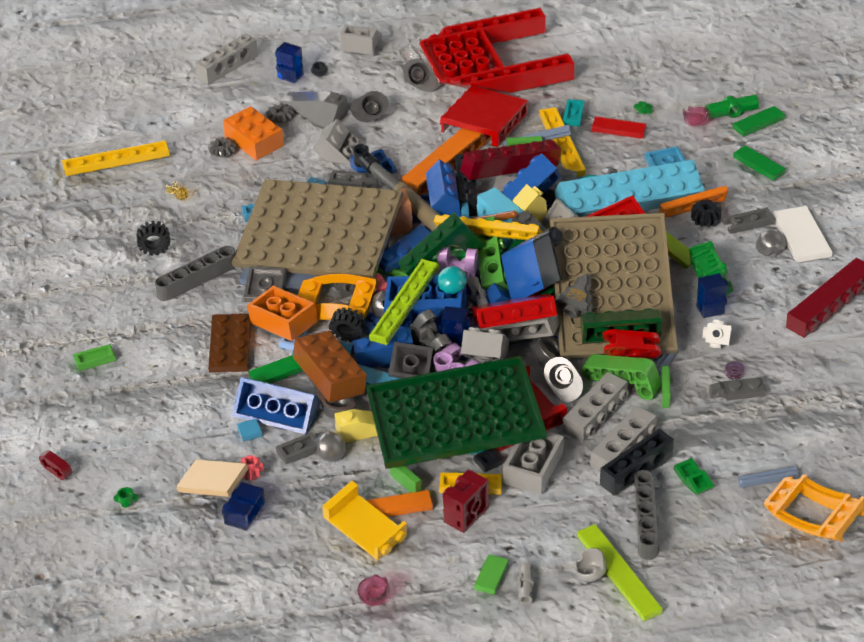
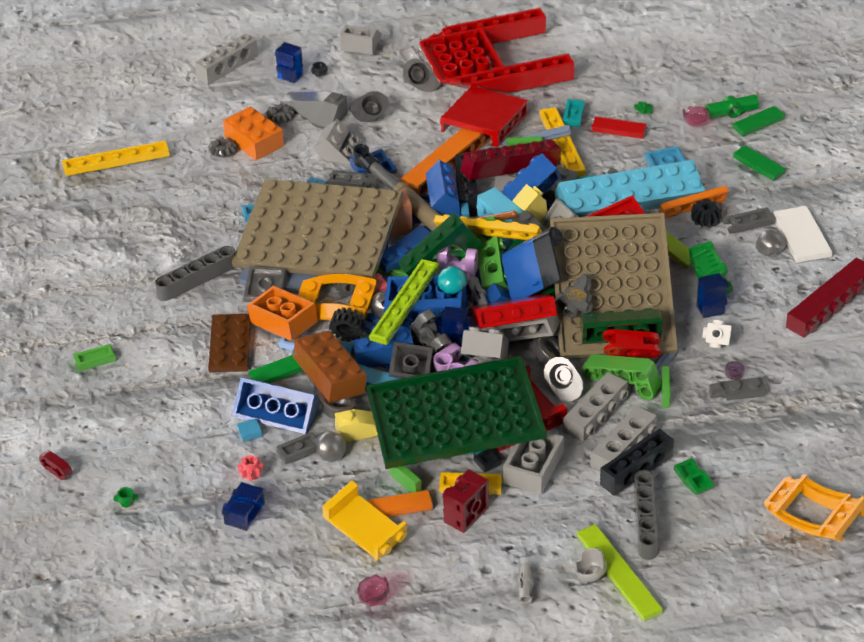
black tyre [136,221,170,256] -> none
clear yellow arm [165,181,188,200] -> none
tan tile [176,459,248,497] -> none
bright green tile [474,554,509,595] -> none
sand blue axle [738,466,798,488] -> none

